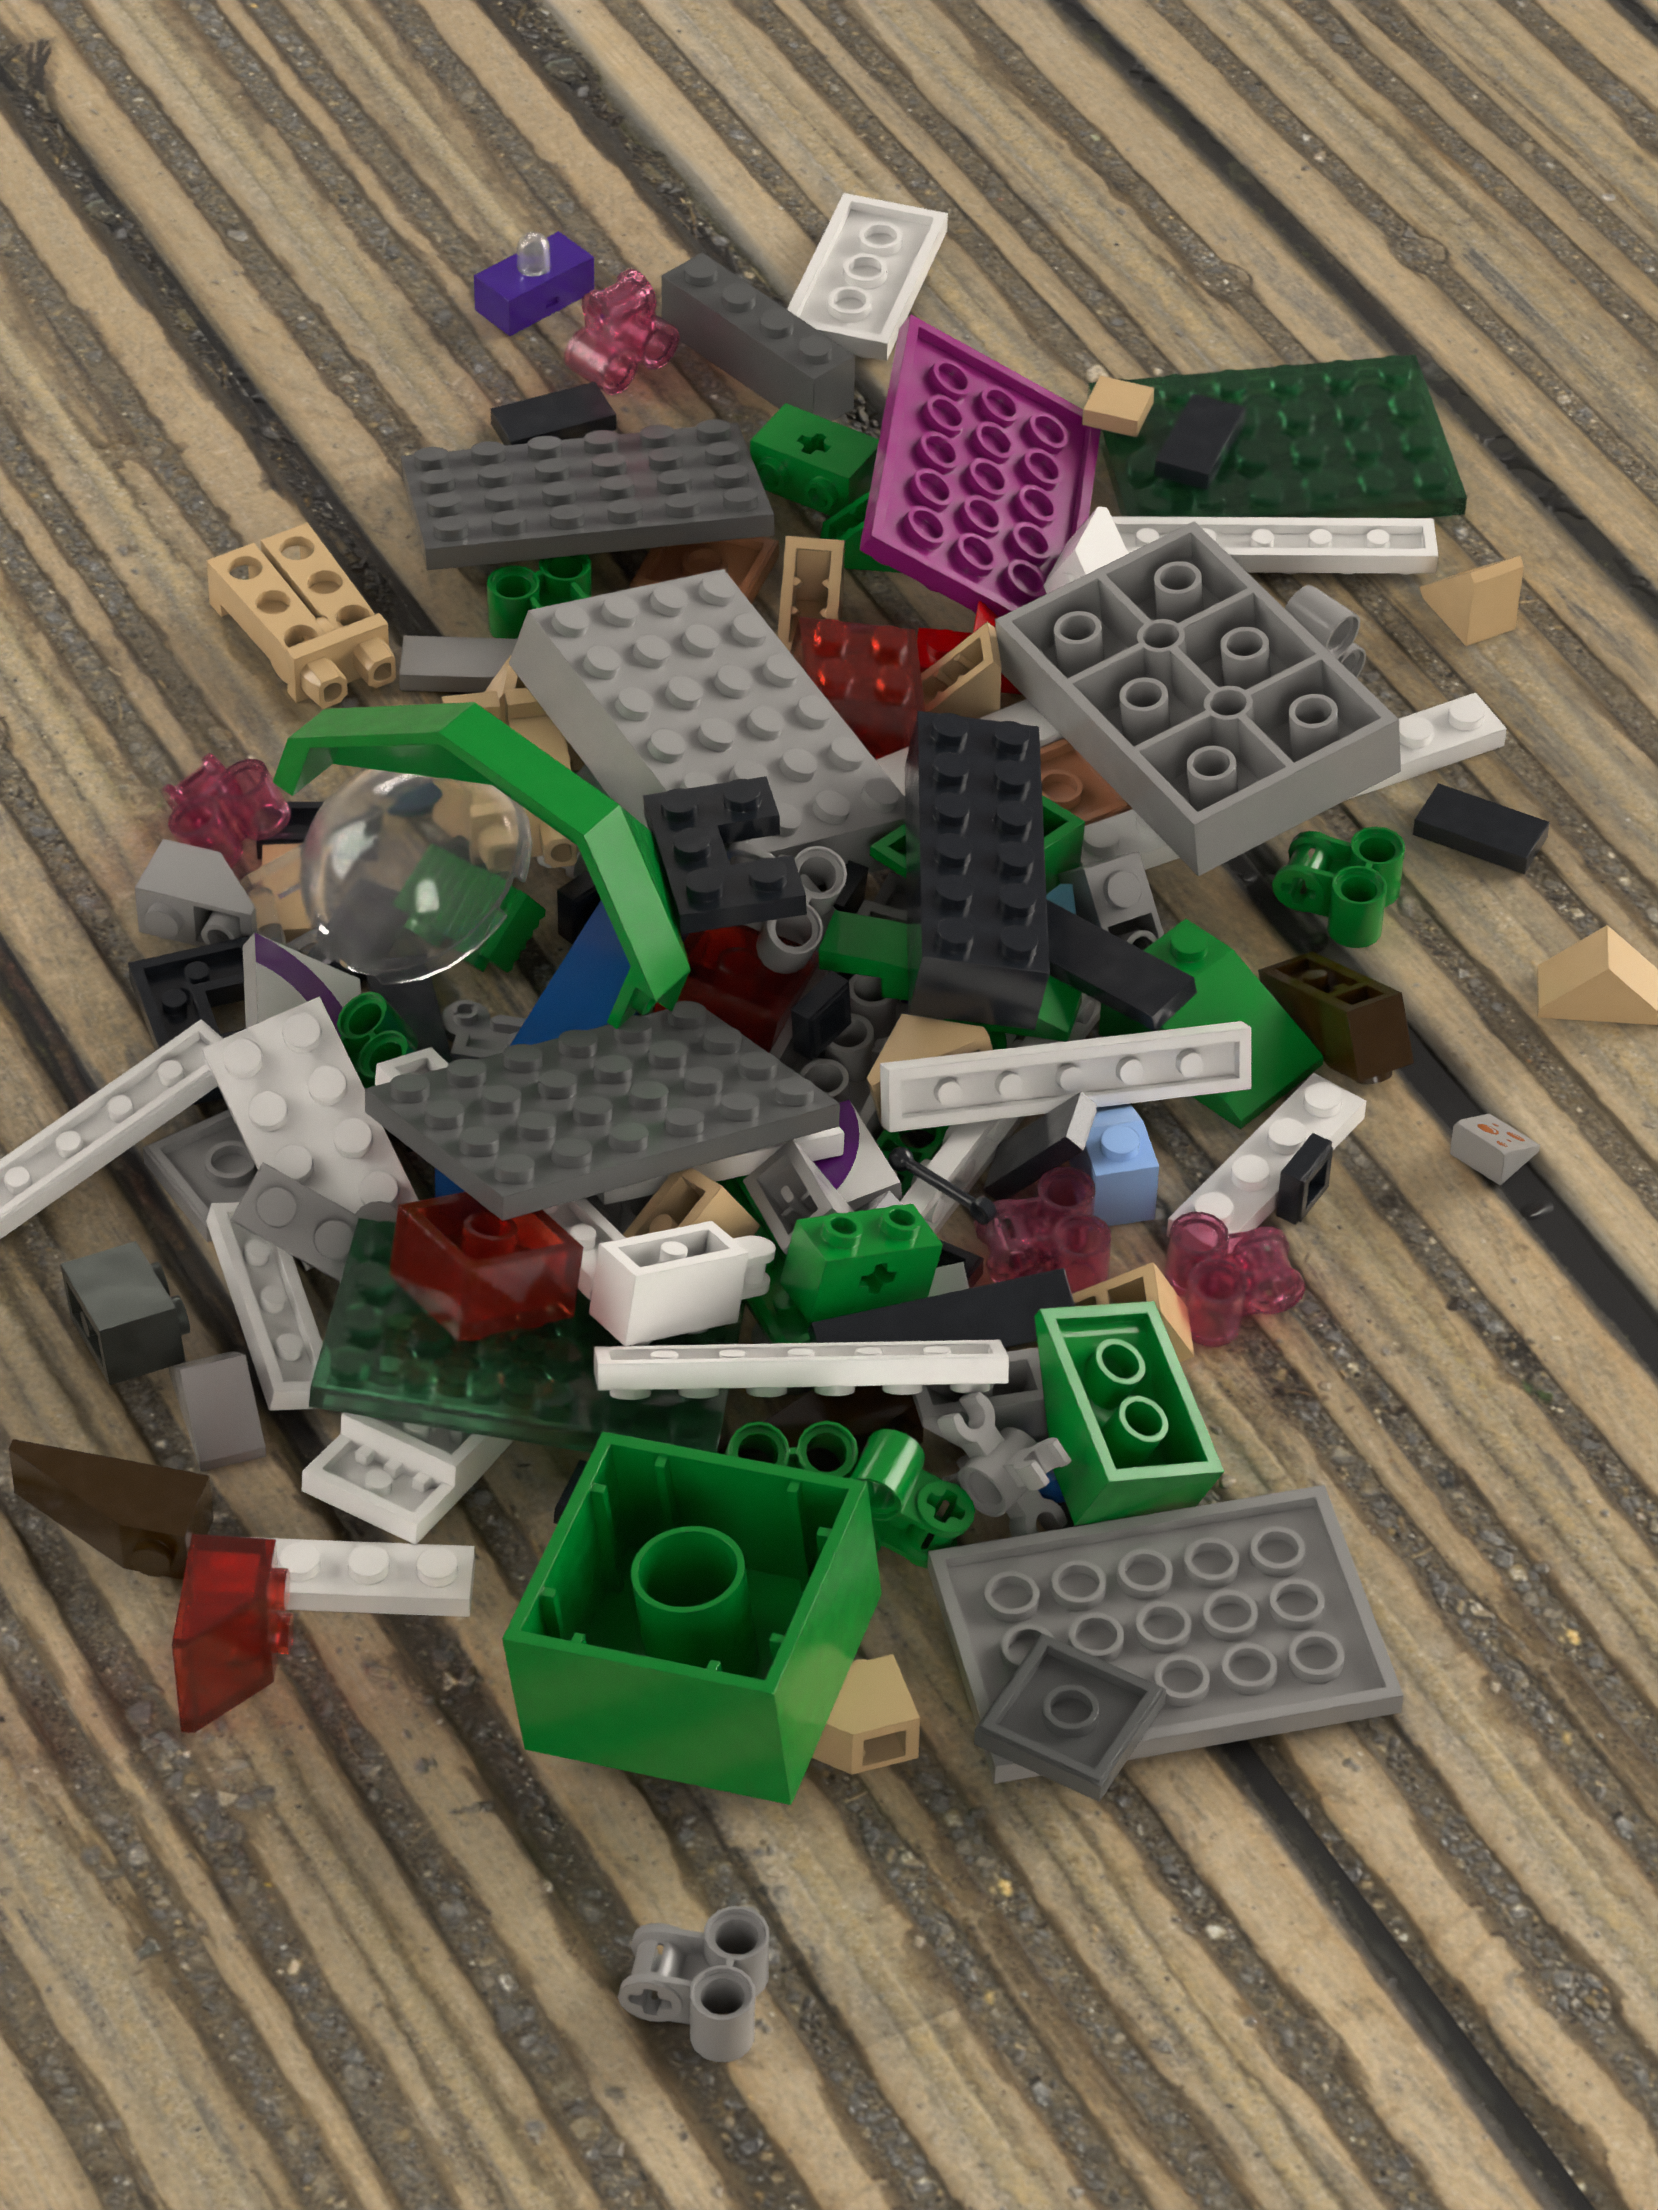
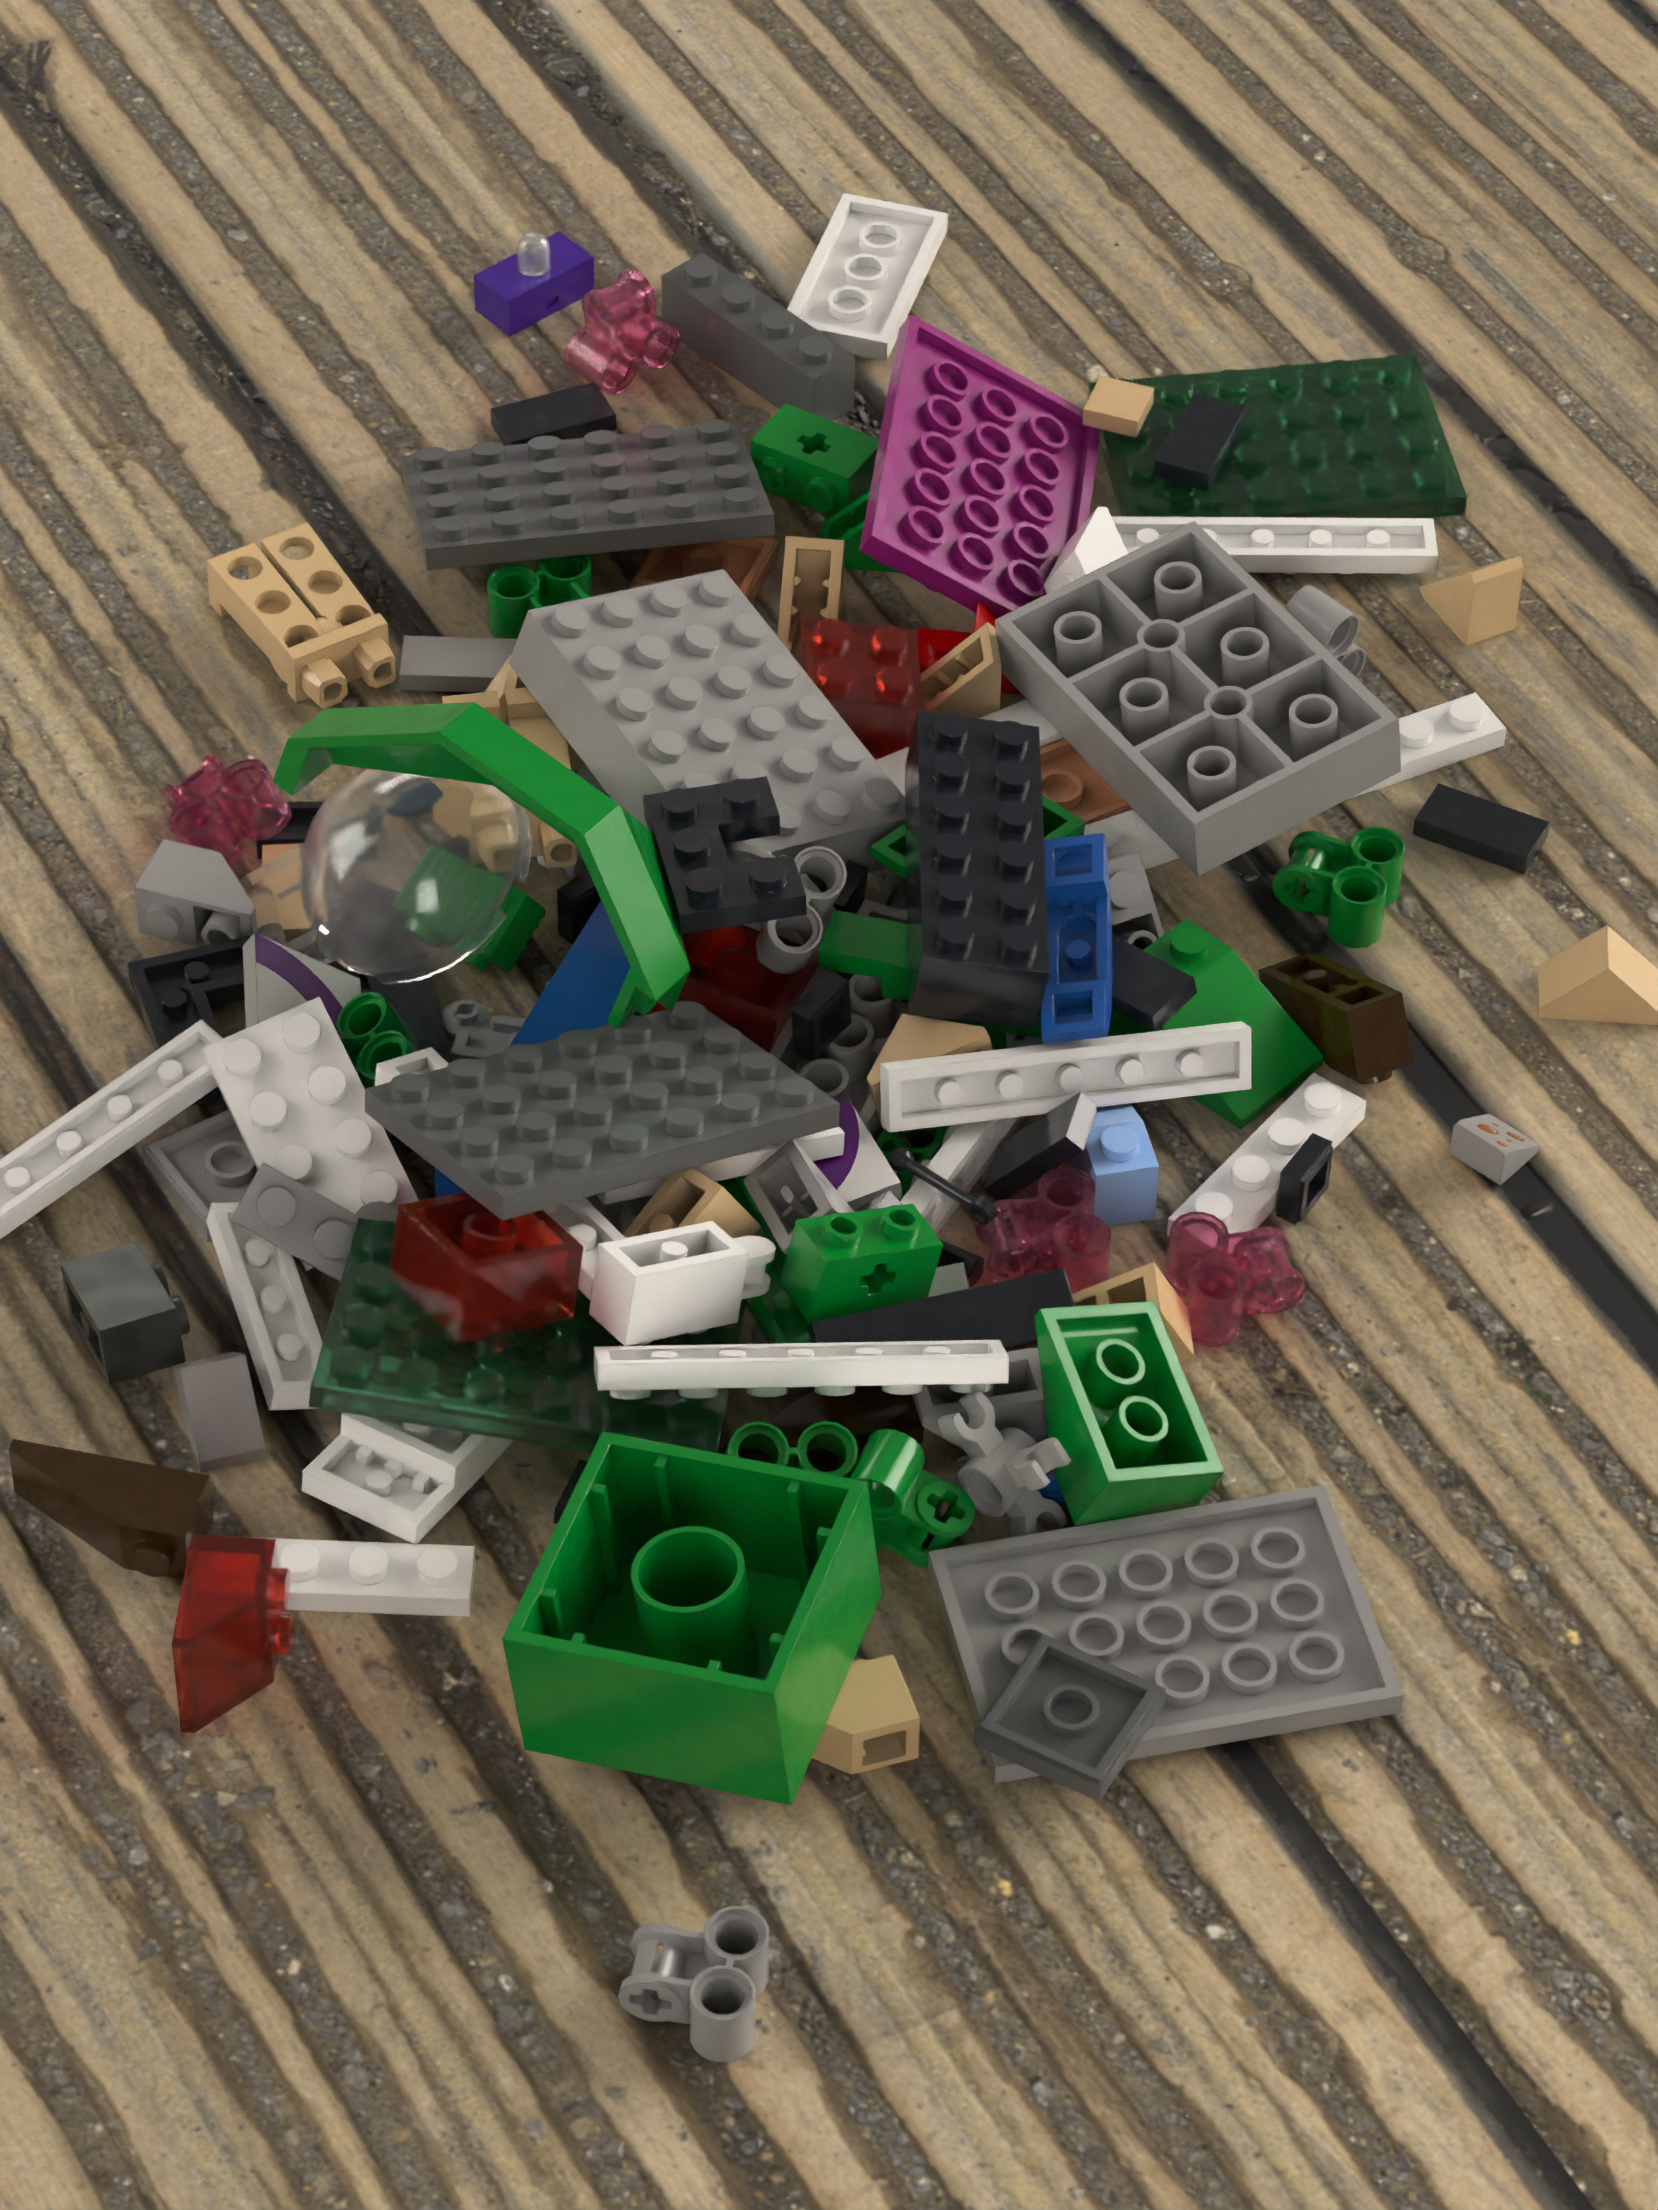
none -> blue slope [1041,833,1113,1044]

